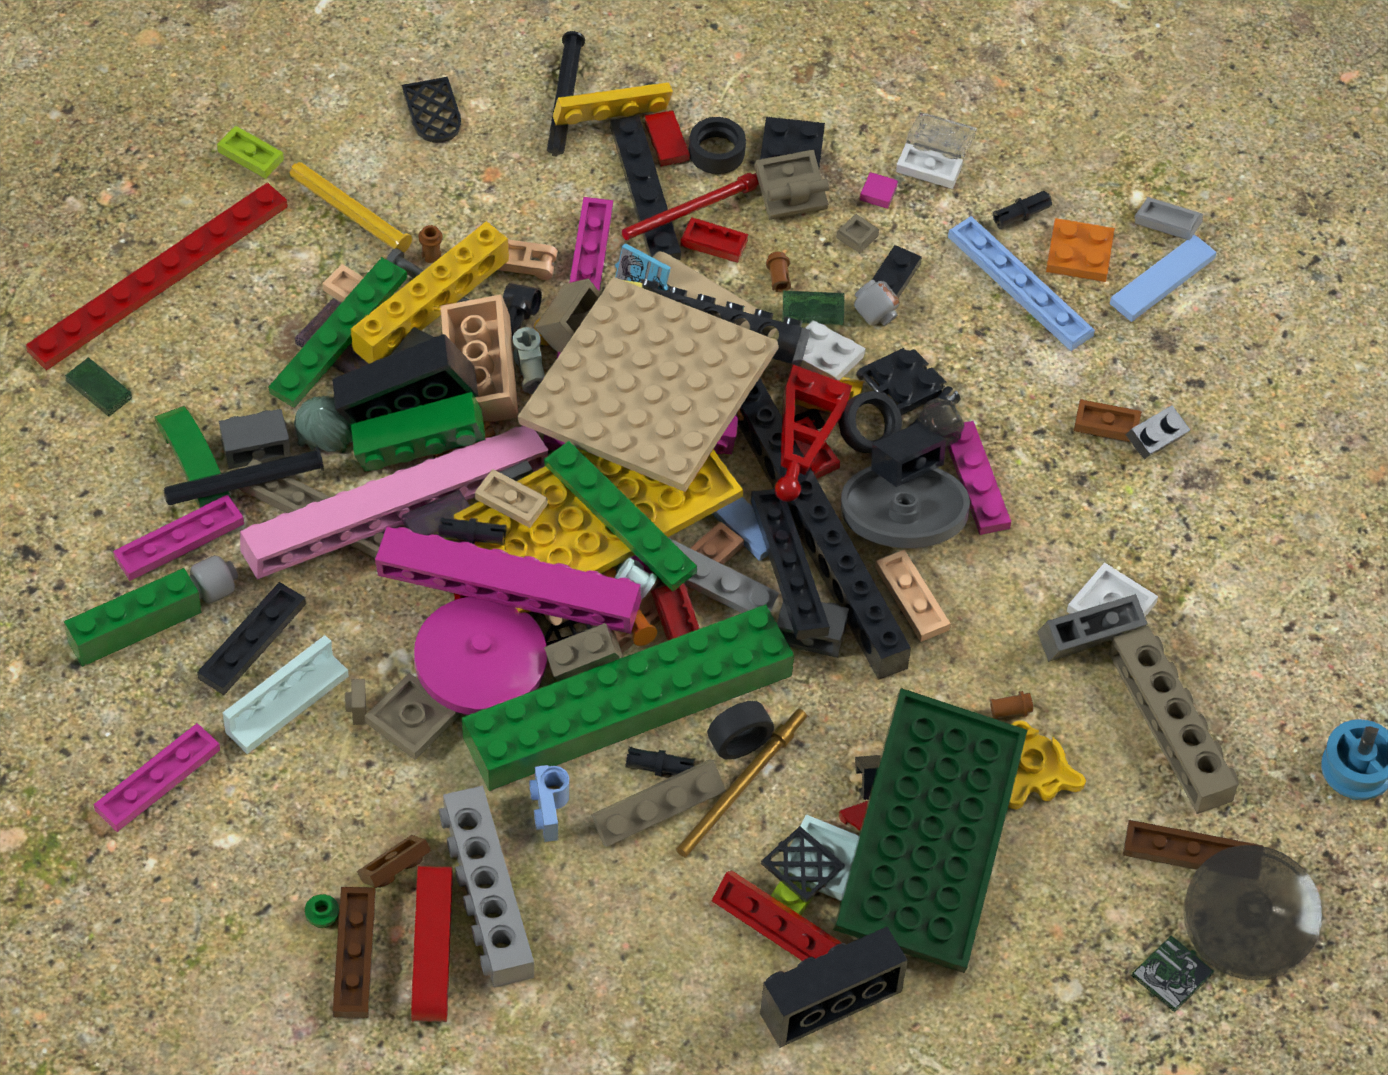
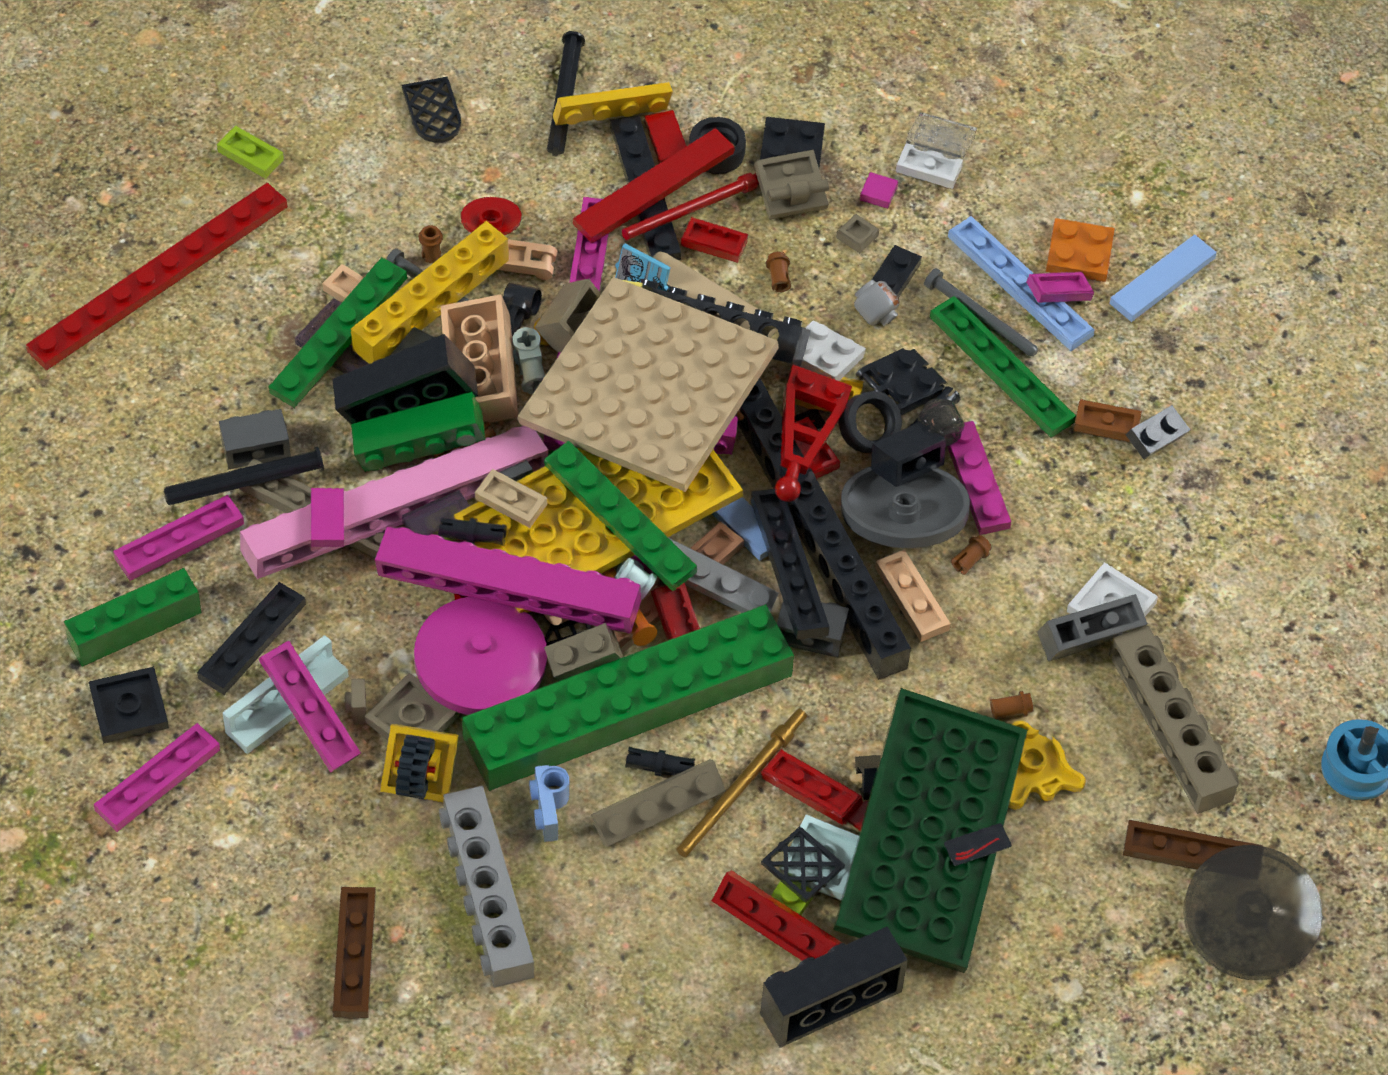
clear green tile [65,357,132,417] -> none
green slope [154,406,232,508] -> none
light grey head [190,555,238,604] -> none
yellow axle [289,162,412,253] -> none
sand green hair [294,395,353,452] -> none
green plate [305,894,339,928] -> none
reddish brown plate [357,835,432,888] -> none
red beam [411,866,453,1022] -> none
black tyre [707,701,774,760] -> none
clear green plate [782,290,845,325] -> none
black axle [992,191,1052,229] -> none
piece [1131,935,1215,1012] -> none
light grey tile [1135,197,1203,240] -> none
none -> black plate [88,666,169,744]
none -> dark pink plate [259,640,361,773]
none -> dark pink tile [311,488,344,547]
none -> plate [380,724,459,802]
none -> red dish [461,197,522,235]
none -> red tile [573,128,735,244]
none -> red tile [761,749,863,825]
none -> dark grey bar [924,268,1038,356]
none -> green plate [930,296,1076,438]
none -> black sticker [944,823,1012,866]
none -> dark orange pin [951,535,992,575]
none -> dark pink tile [1026,272,1094,303]

